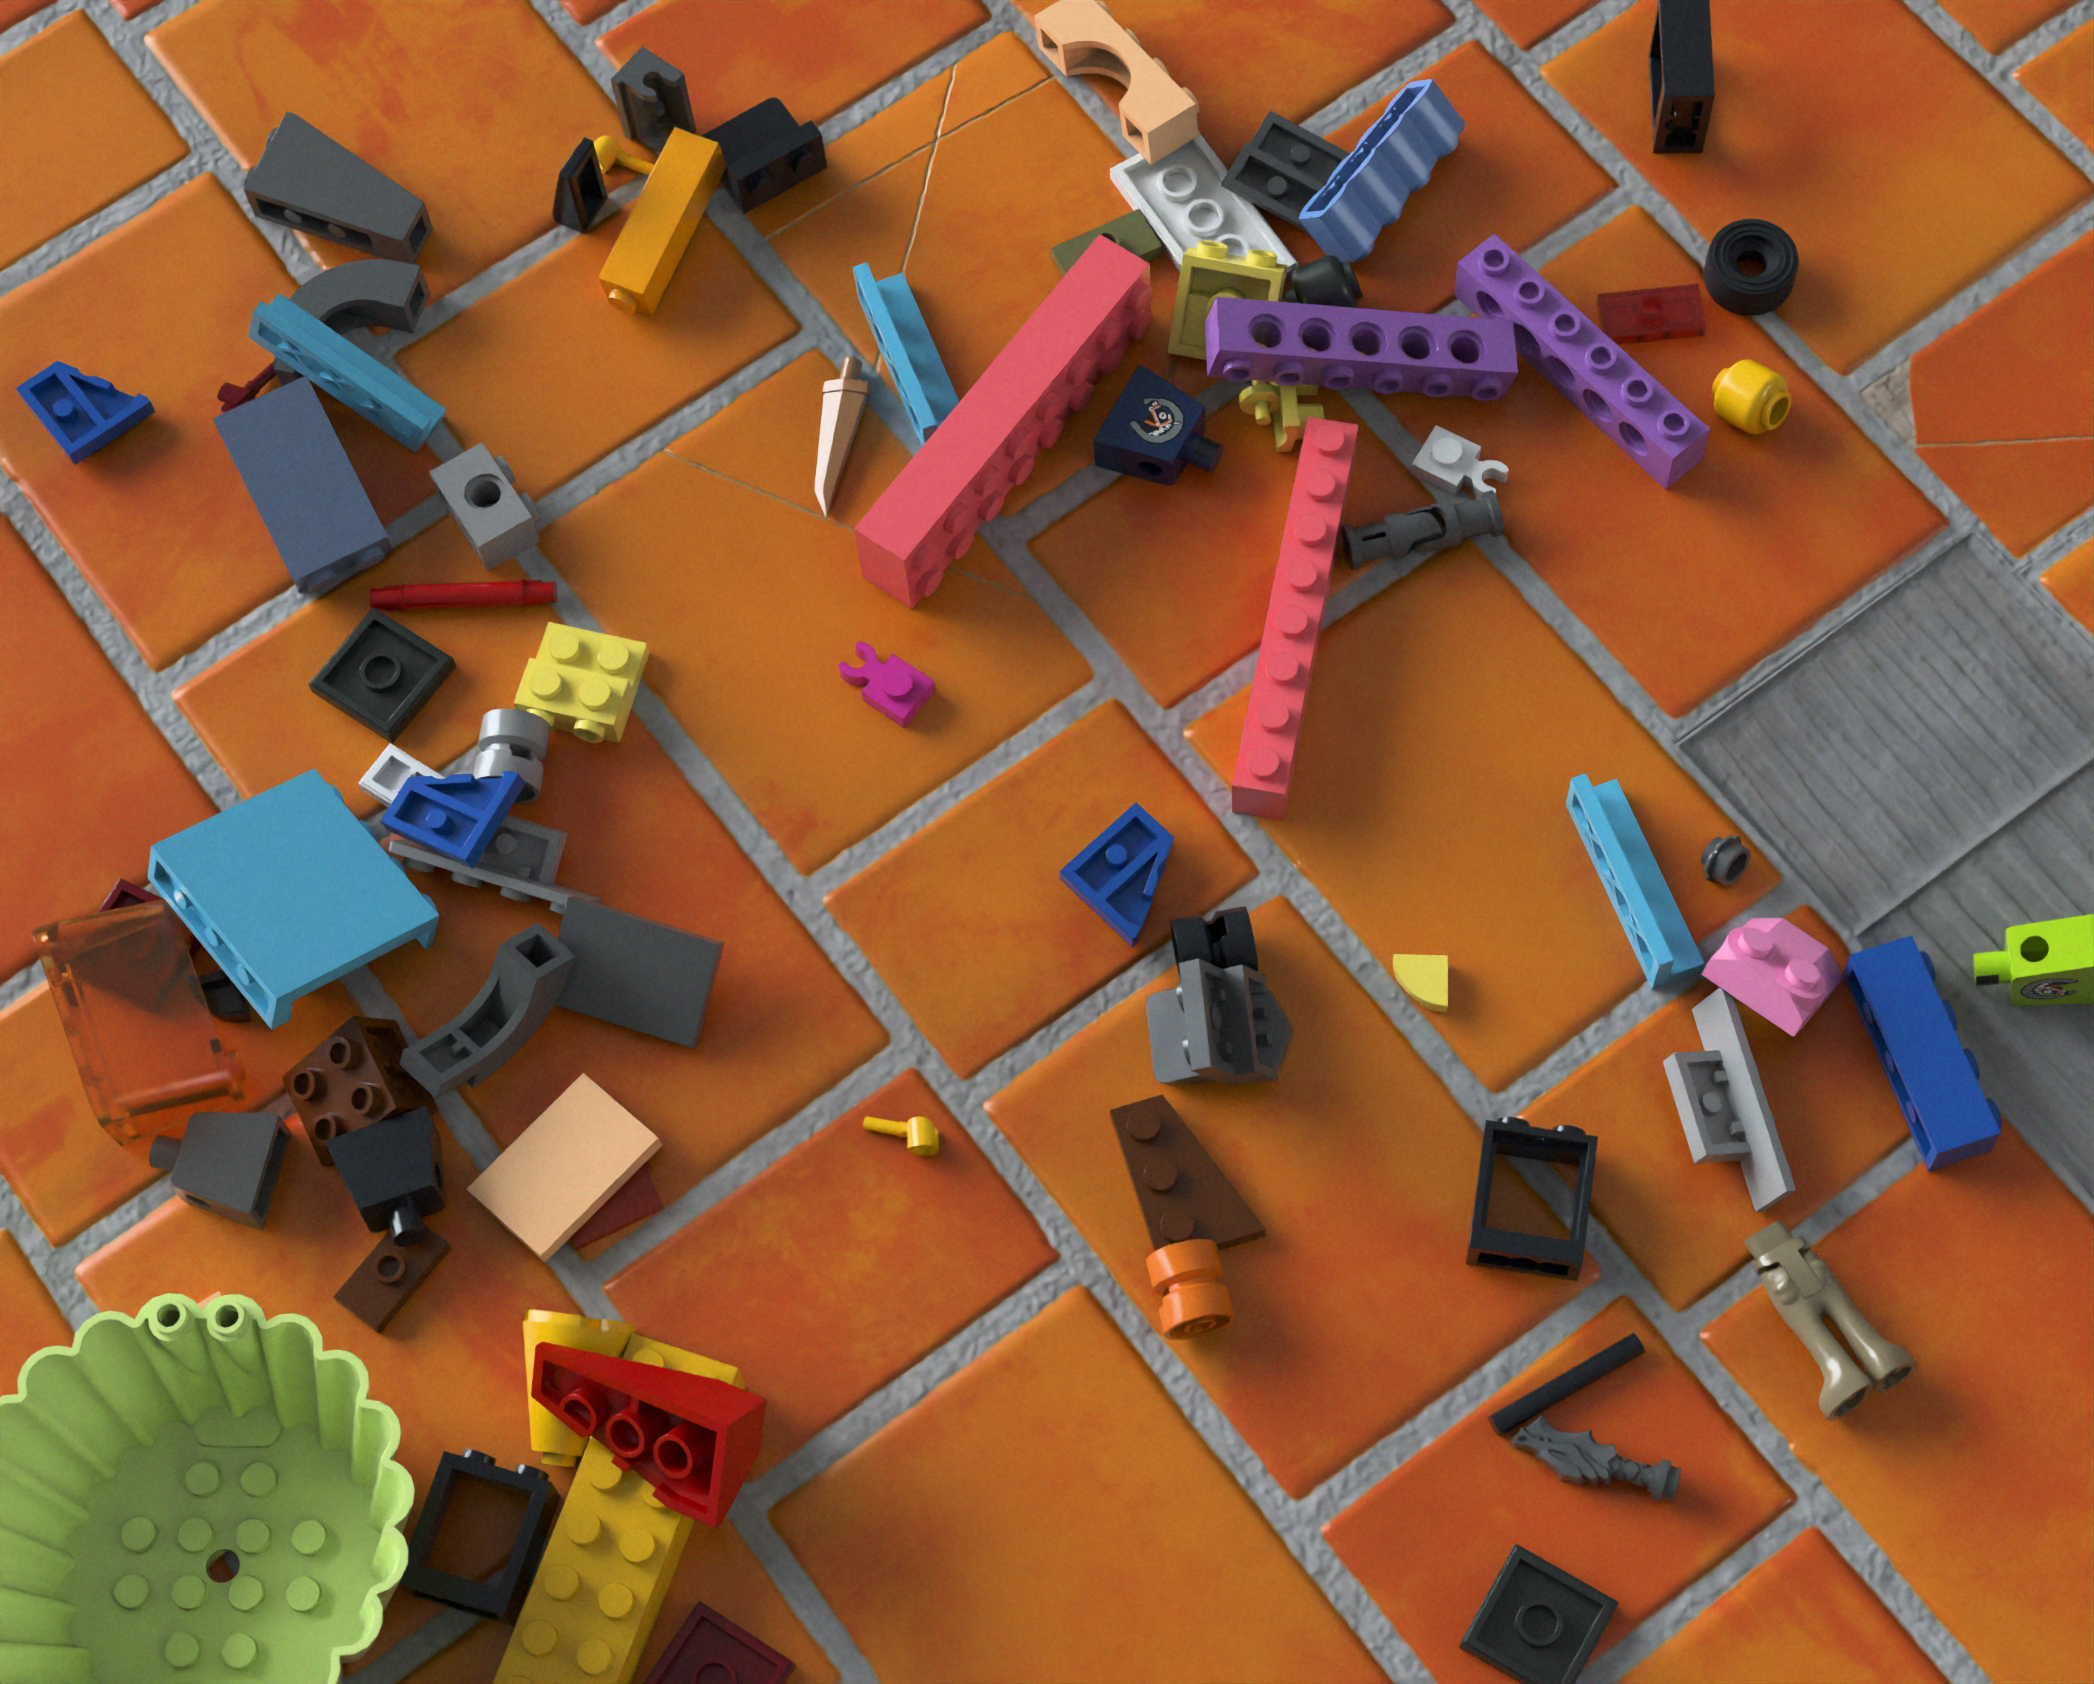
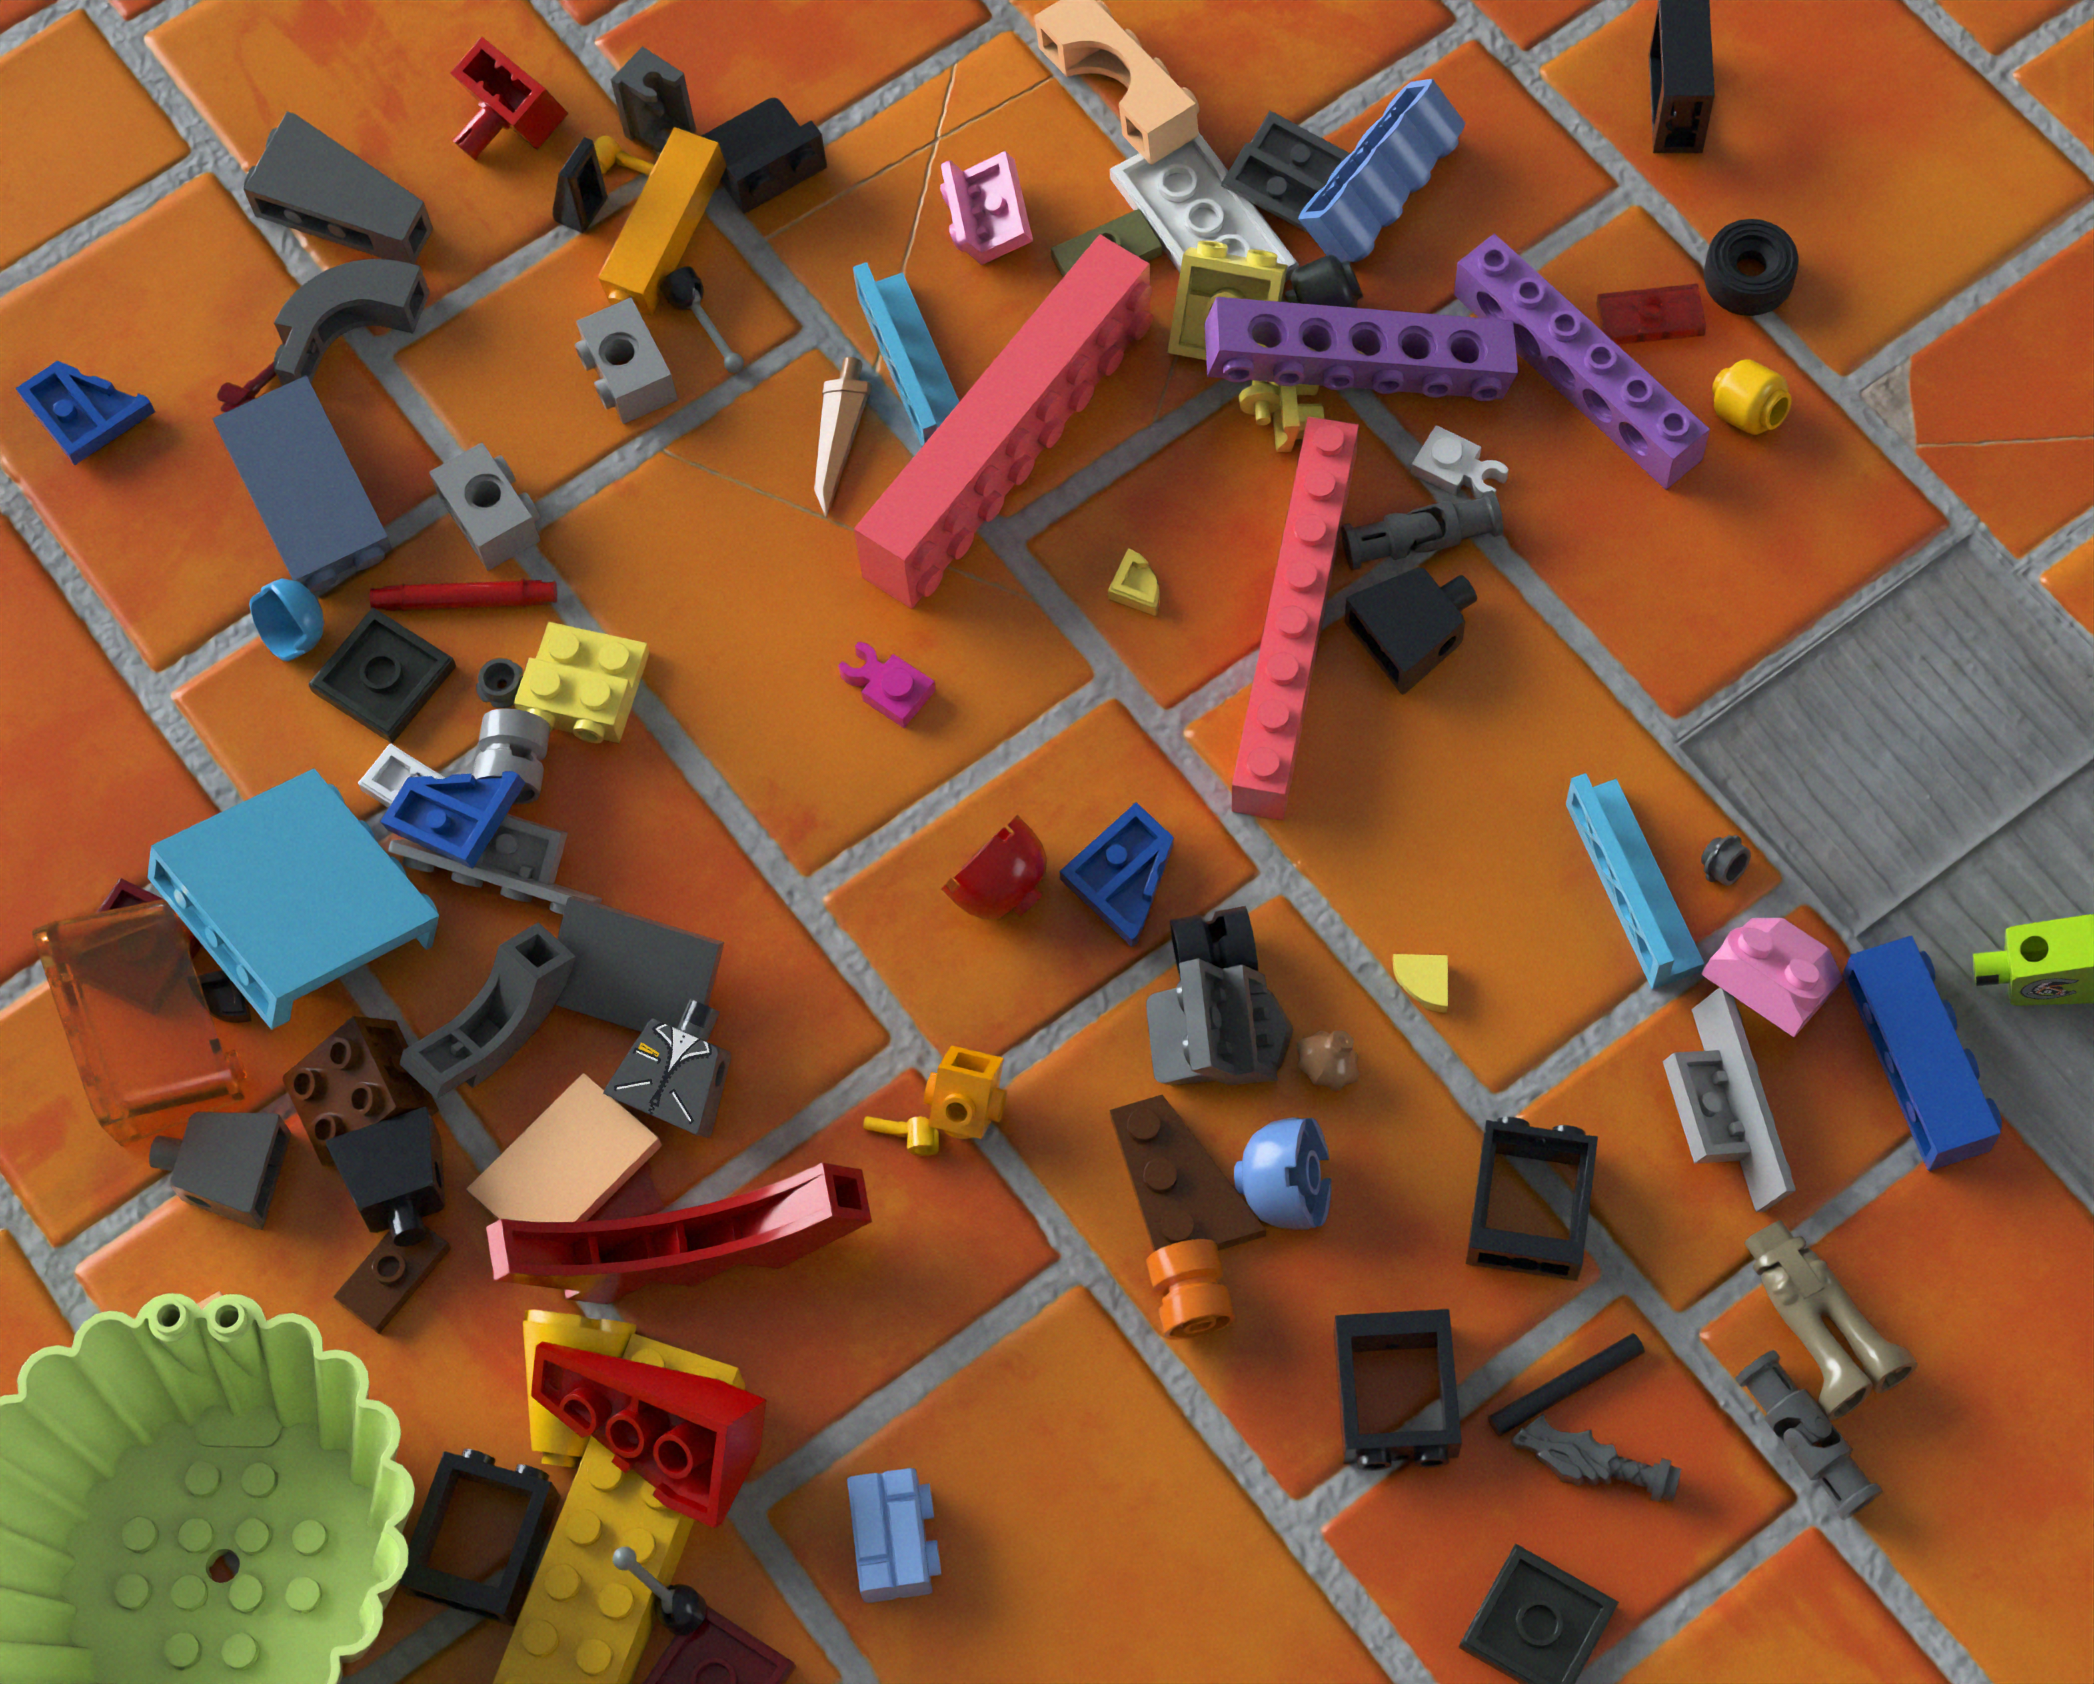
medium azure fence [248,293,447,454] -> none
dark blue torso [1093,365,1223,486] -> none
none -> dark azure hair [249,578,324,662]
none -> red brick [450,36,569,161]
none -> dark grey plate [476,658,523,708]
none -> red arch [486,1163,872,1304]
none -> light grey brick [574,297,678,424]
none -> dark grey torso [603,999,731,1138]
none -> hinge [613,1546,707,1636]
none -> hinge [660,266,744,373]
none -> light blue brick [847,1468,941,1603]
none -> light orange brick [924,1045,1007,1139]
none -> bright pink bracket [940,151,1033,265]
none -> red cylinder [941,815,1047,919]
none -> light yellow tile [1108,548,1160,616]
none -> medium blue cylinder [1234,1117,1332,1230]
none -> medium nougat piece [1297,1030,1359,1092]
none -> black window [1333,1309,1462,1471]
none -> black torso [1344,567,1477,695]
none -> dark grey piece [1735,1350,1883,1521]

